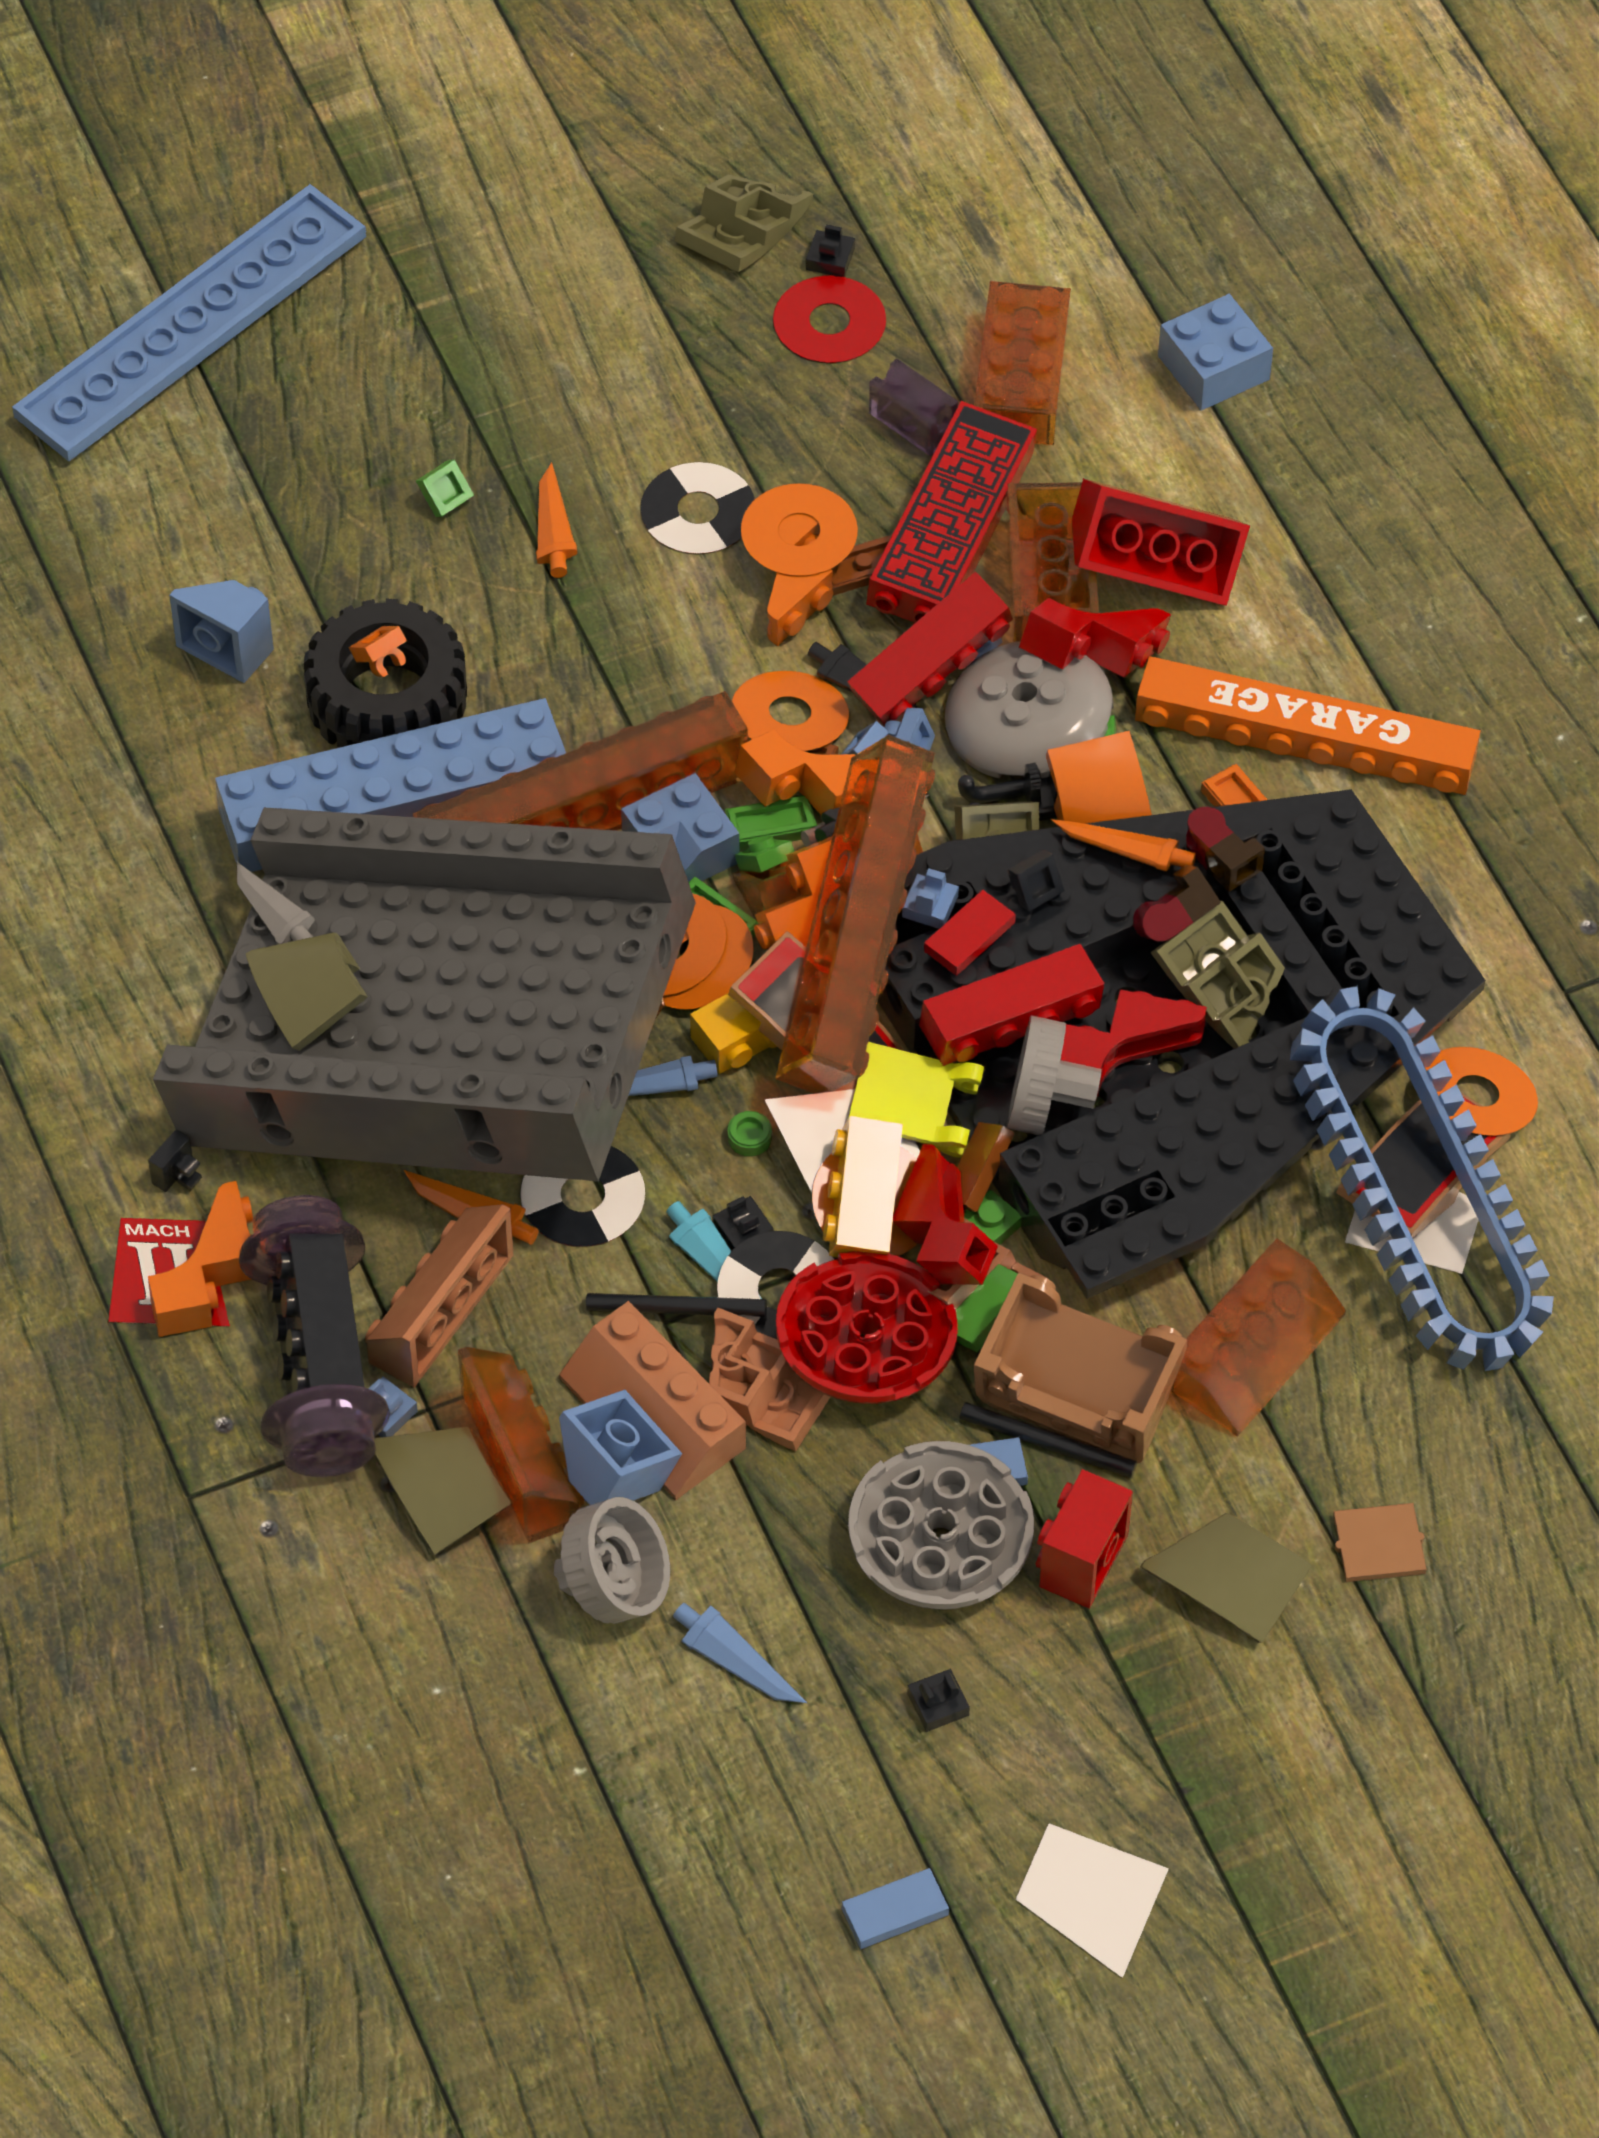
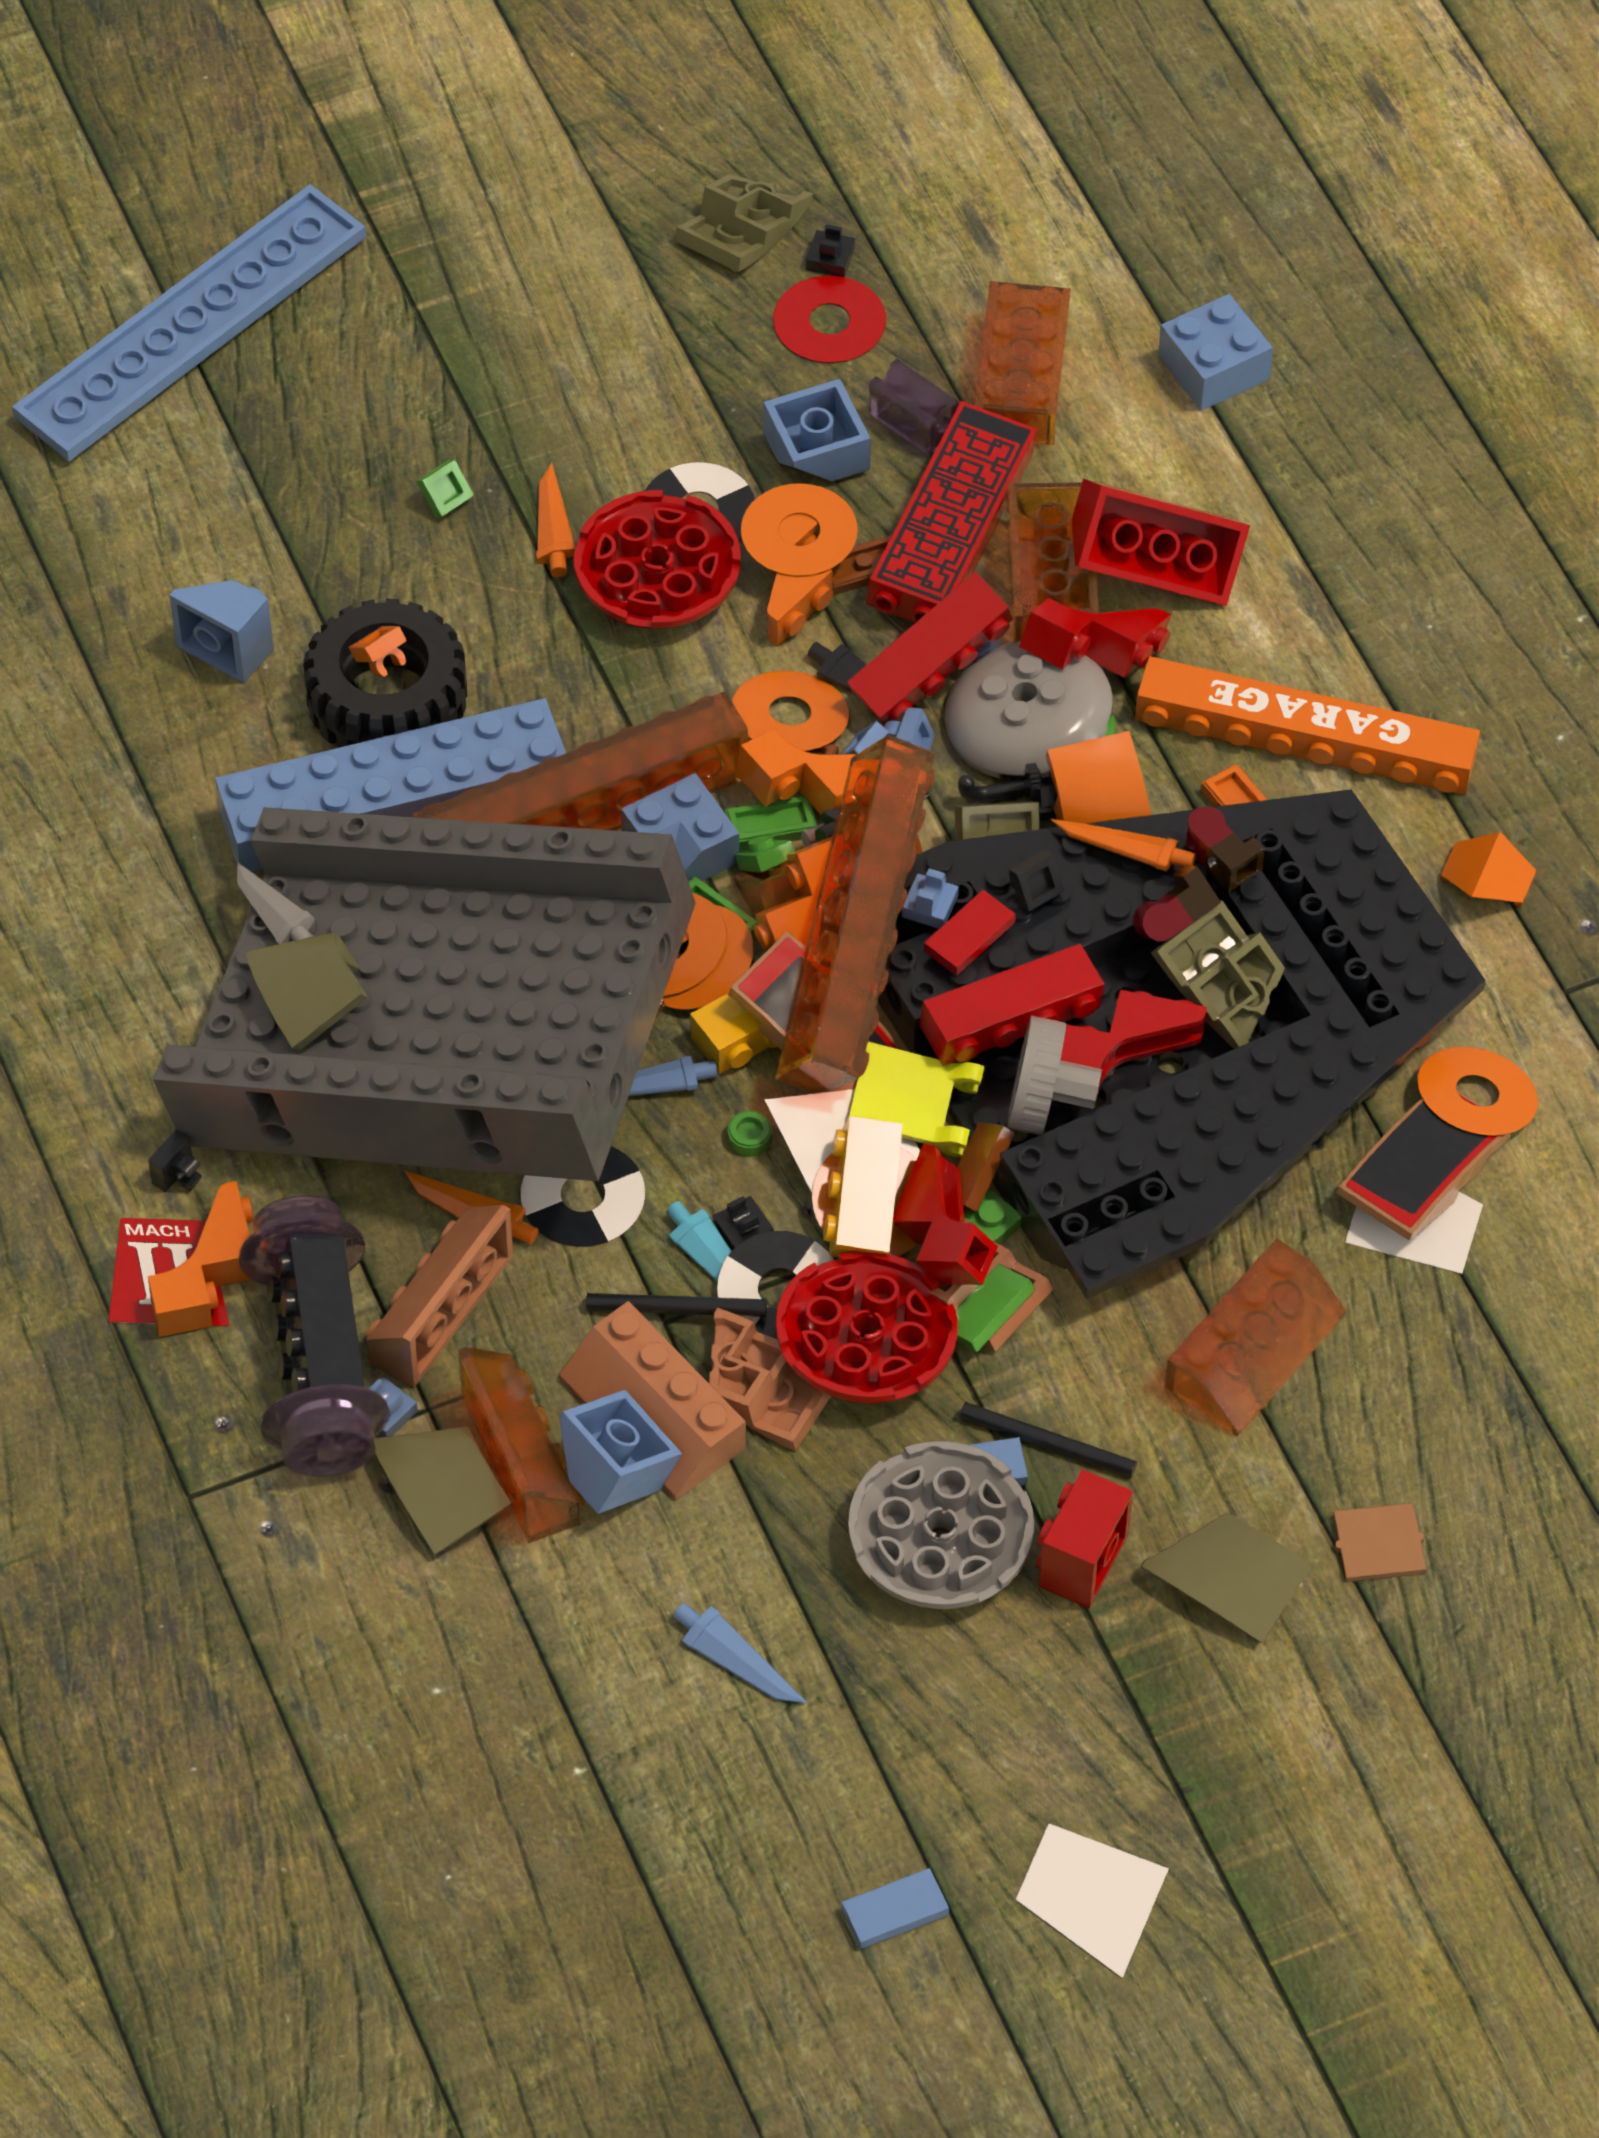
light grey piece [554,1497,670,1624] -> none
black tile [907,1668,970,1732] -> none
medium nougat windscreen [974,1272,1187,1463] -> none
medium blue piece [1290,986,1554,1371] -> none
none -> red brick [573,490,741,629]
none -> medium blue slope [763,379,871,481]
none -> orange slope [1440,832,1536,907]

